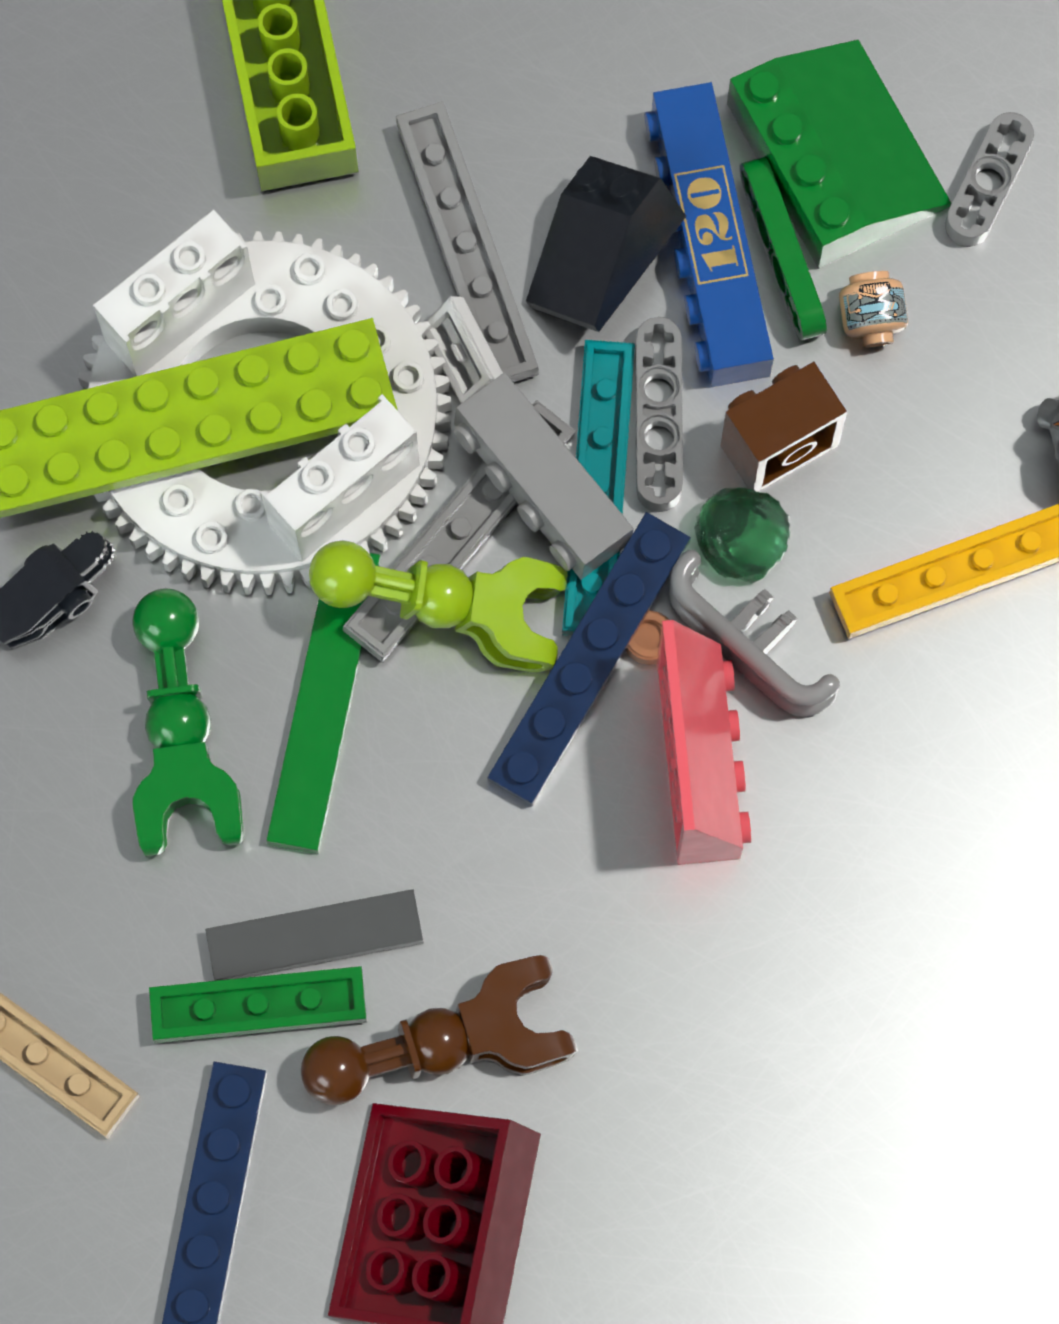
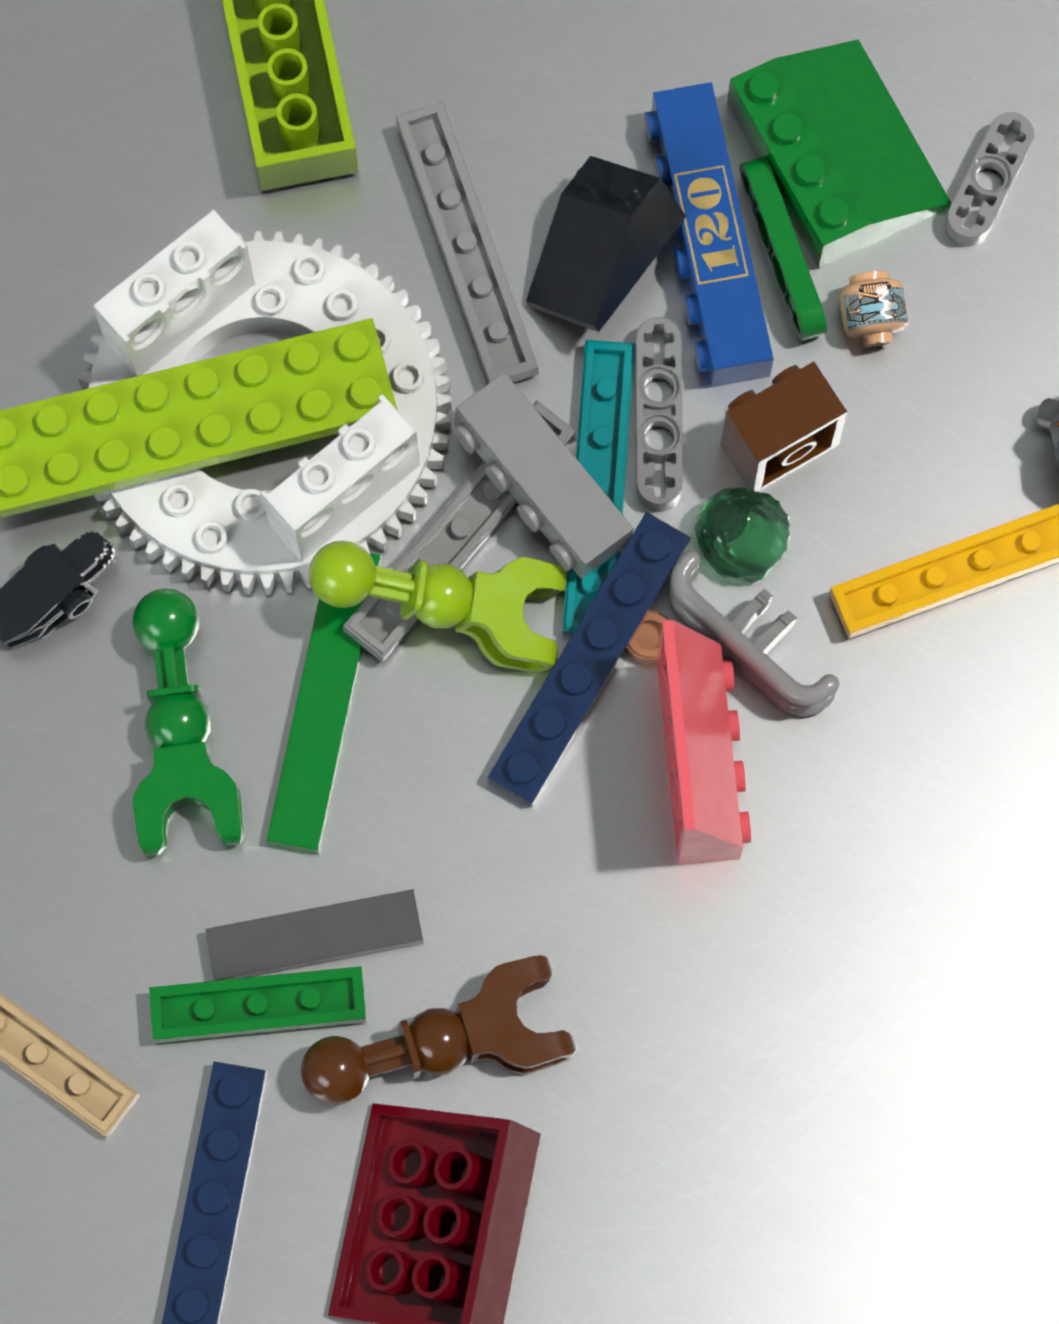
white tile [426,296,503,403] -> none

